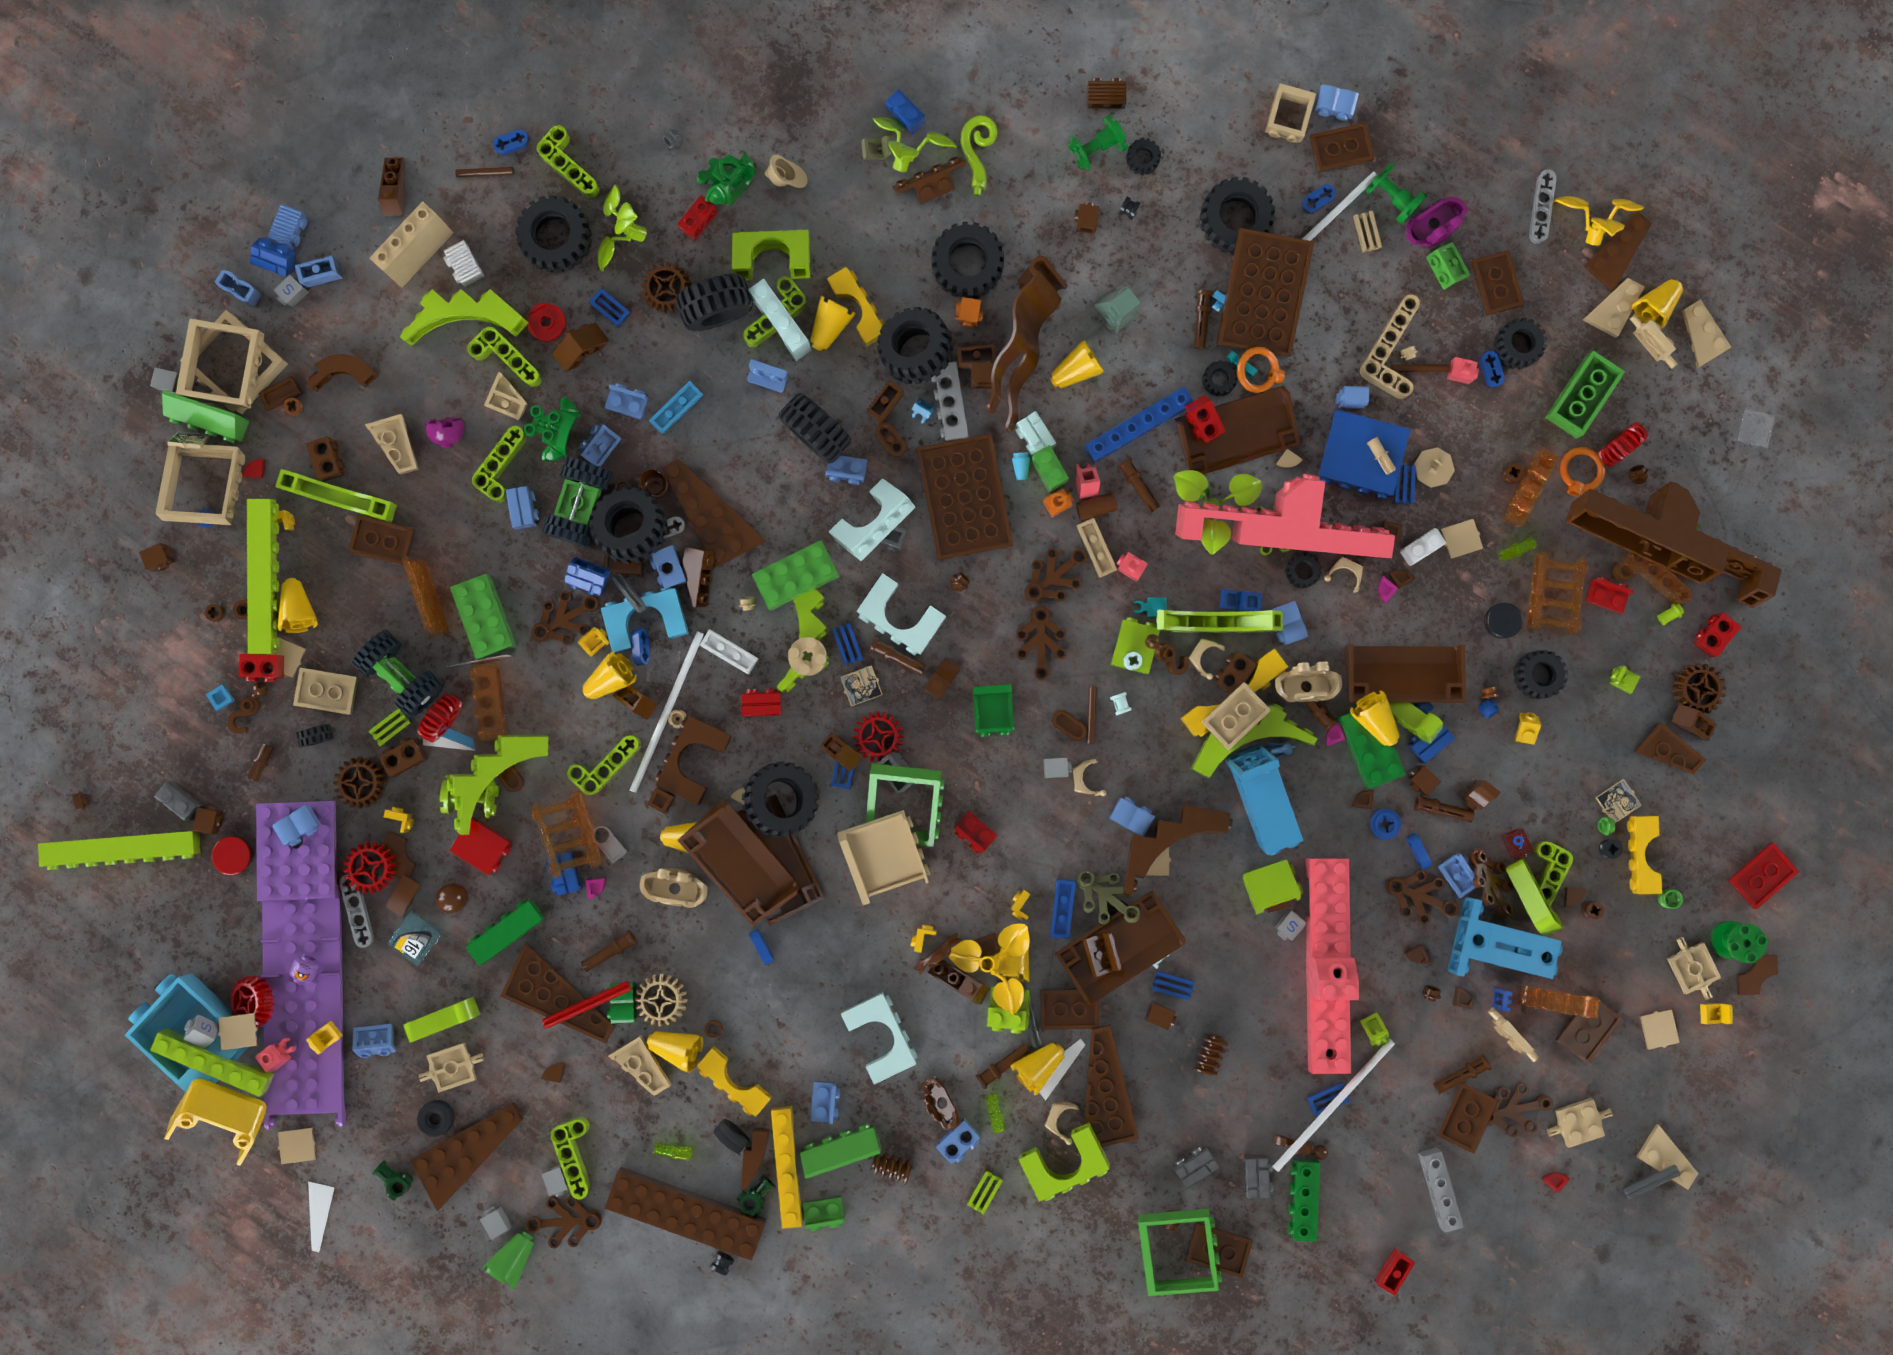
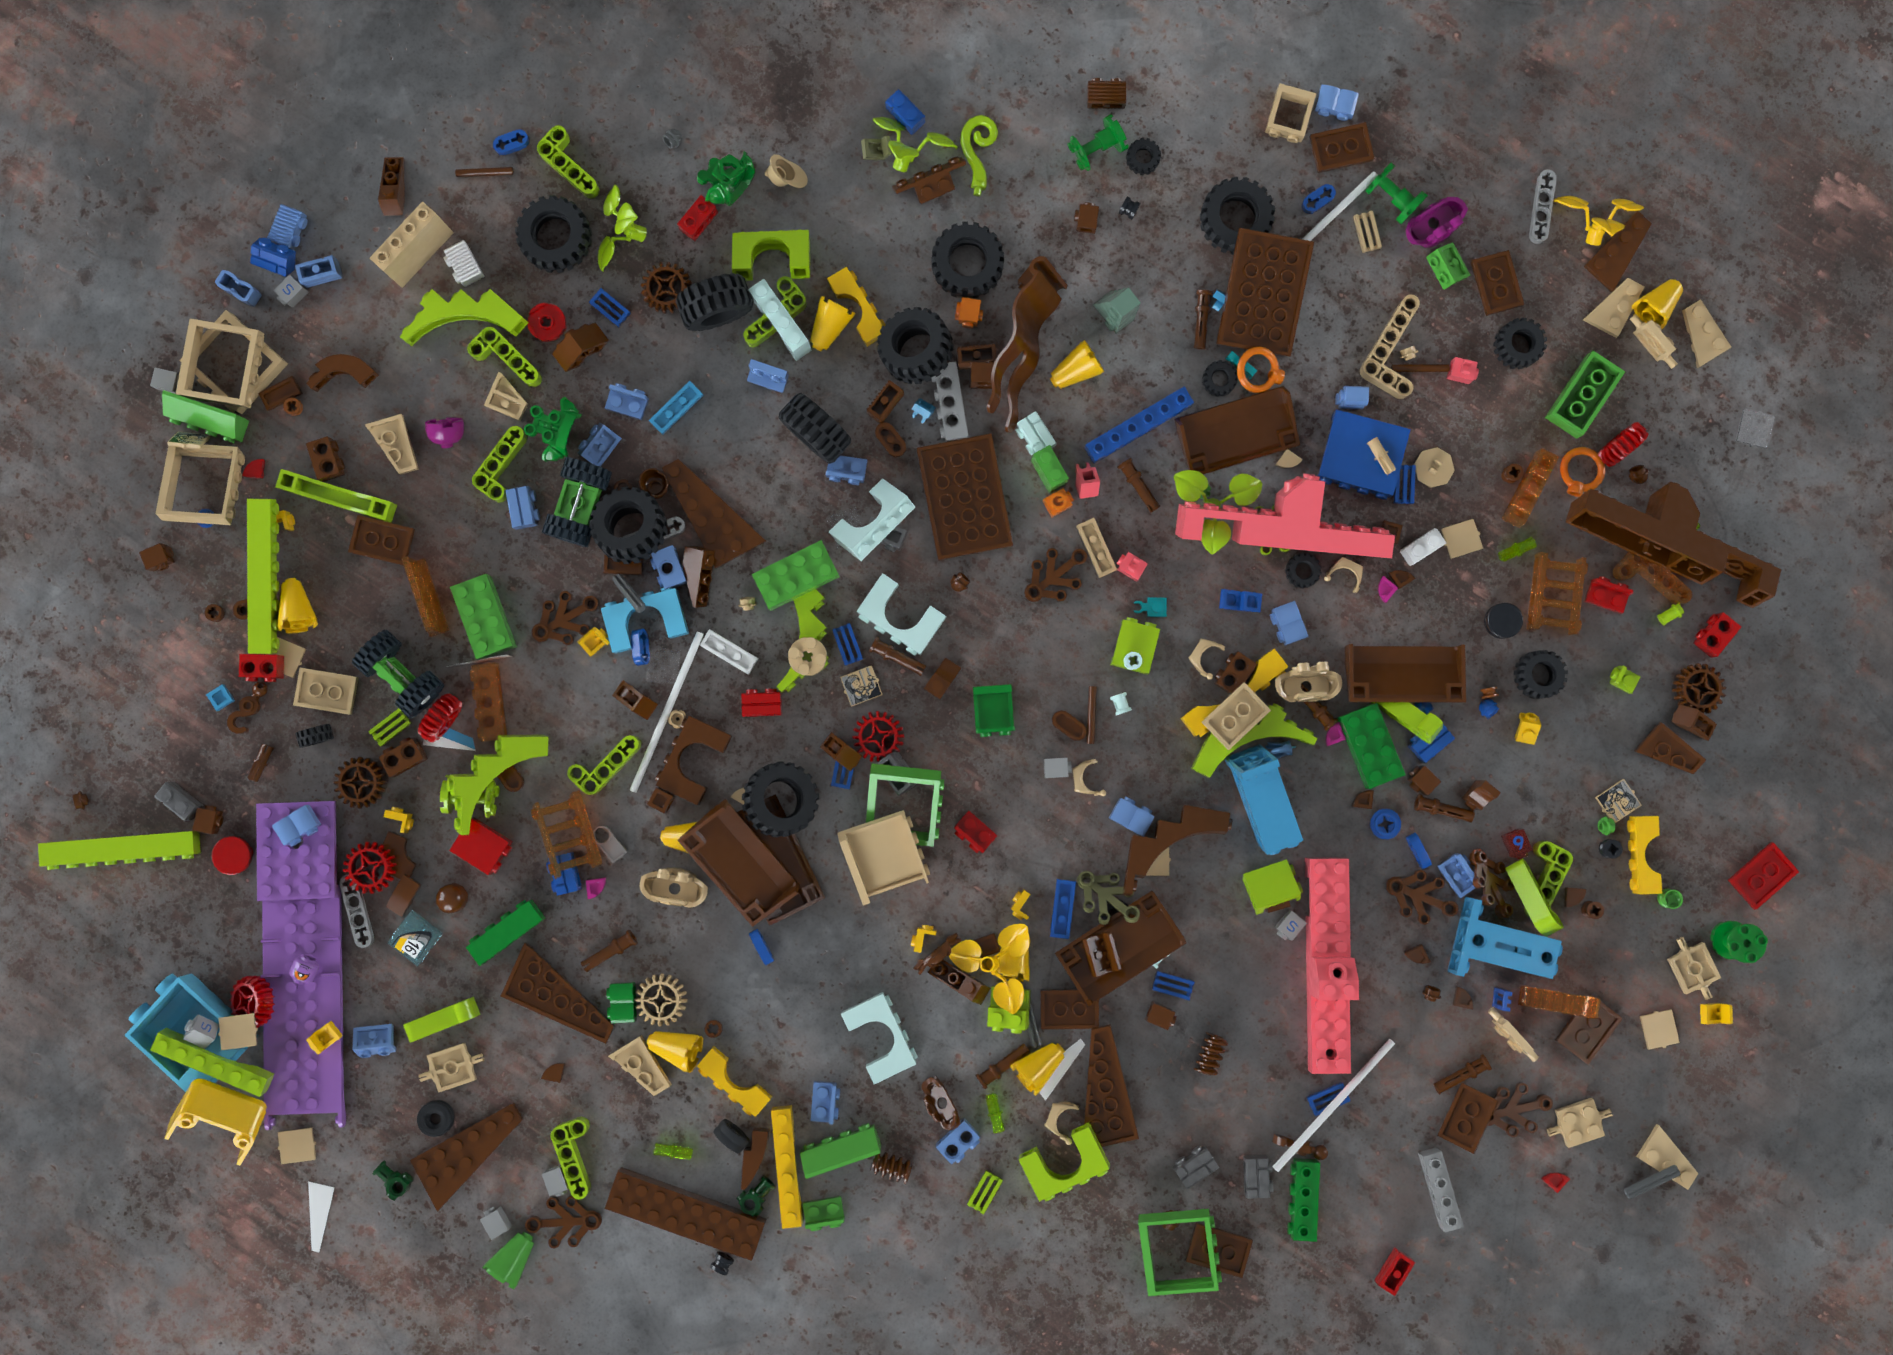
coral brick [255,1038,296,1073] -> none
red axle [542,981,631,1029] -> none
brick [564,557,611,596] -> none
yellow cone [583,651,636,700] -> none
medium azure cone [1012,452,1031,480] -> none
reddish brown plant [1016,606,1066,681] -> none
reddish brown pin [1075,492,1118,521] -> none
reddish brown piece [1145,634,1189,675] -> none
lime arch [1156,610,1283,633] -> none
red brick [1184,395,1226,443] -> none
yellow cone [1350,691,1400,746] -> none
lime bracket [1360,1012,1389,1046] -> none
blue beam [1480,351,1505,388] -> none
reddish brown tile [1737,955,1778,995] -> none

